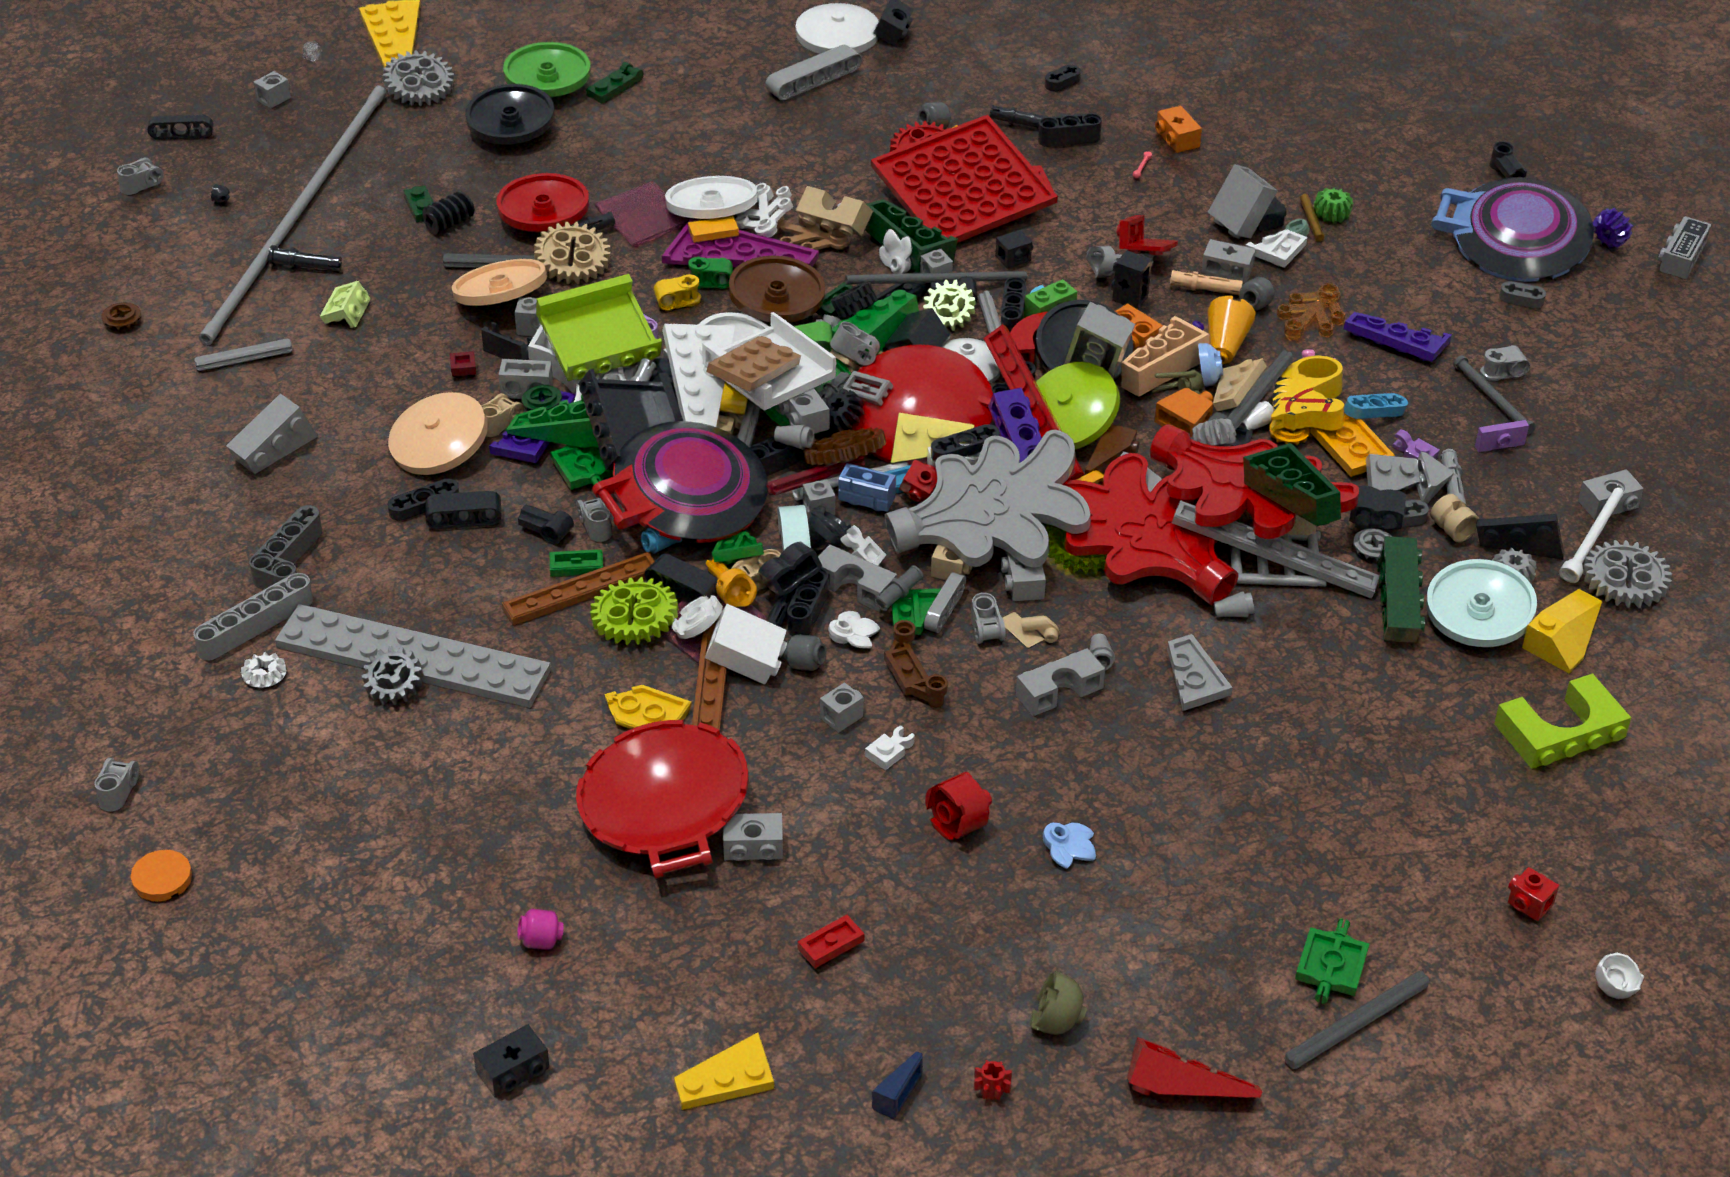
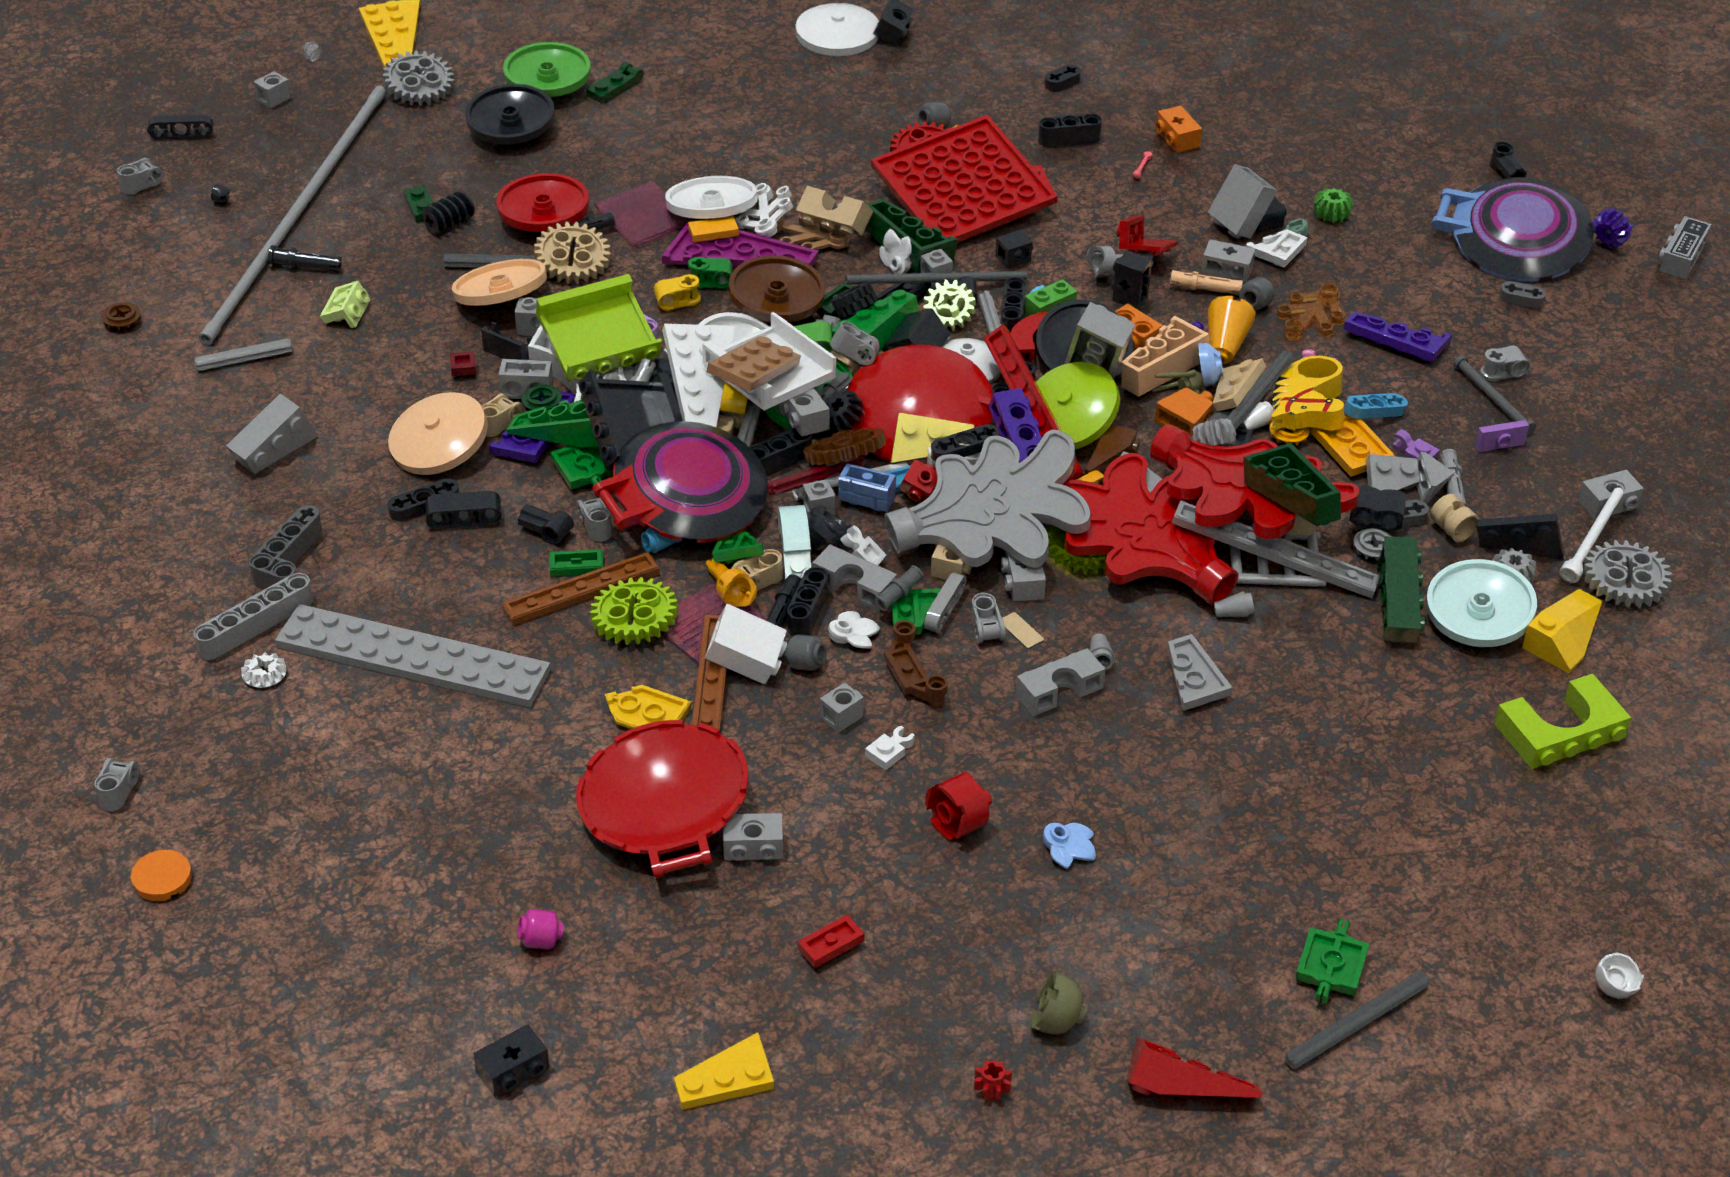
gear [361,646,424,705] -> none
black beam [644,554,718,604] -> none
white tile [672,595,723,639] -> none
black brick [758,541,822,596] -> none
light grey beam [765,44,862,100] -> none
light grey cone [774,424,814,450] -> none
light grey tile [843,371,894,406] -> none
dark blue slope [872,1051,923,1119] -> none
black pin [990,105,1049,128] -> none
tan arm [1021,616,1060,643] -> none
pearl gold bar [1300,194,1325,242] -> none
red brick [1507,867,1559,921] -> none

